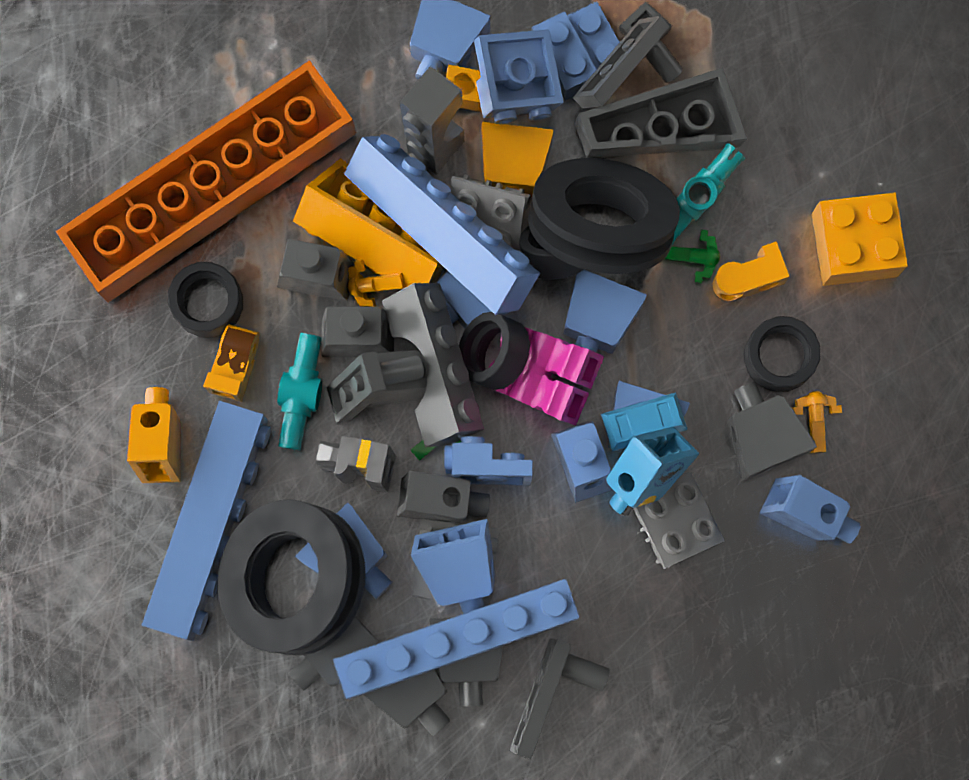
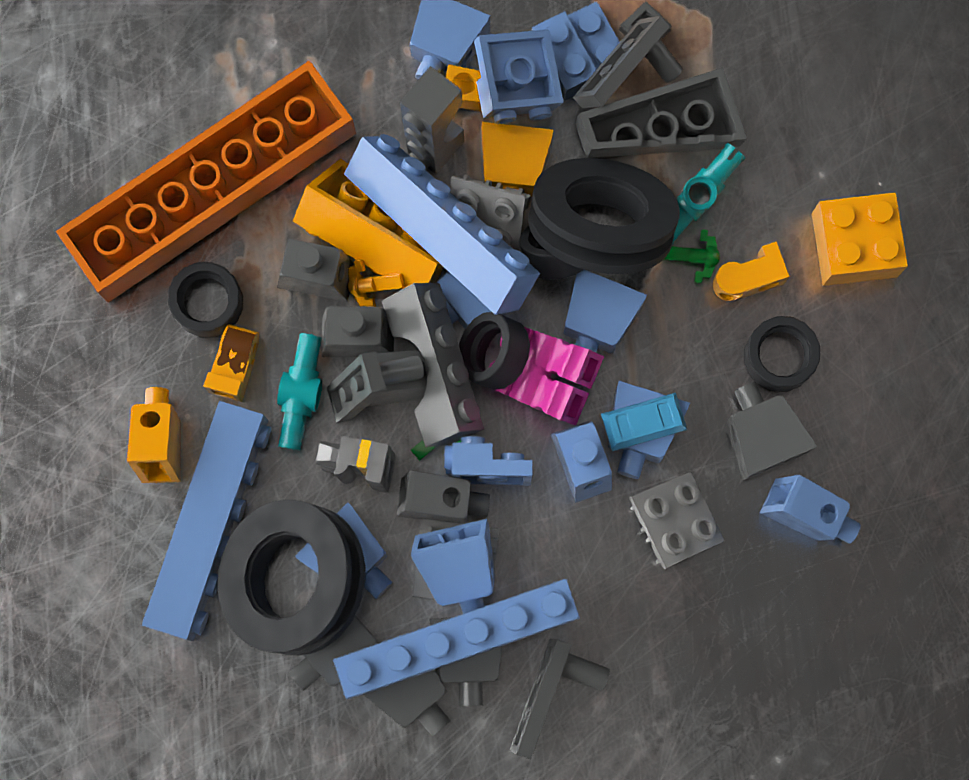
dark azure torso [607,426,700,516] -> none
light orange piece [791,391,842,453] -> none

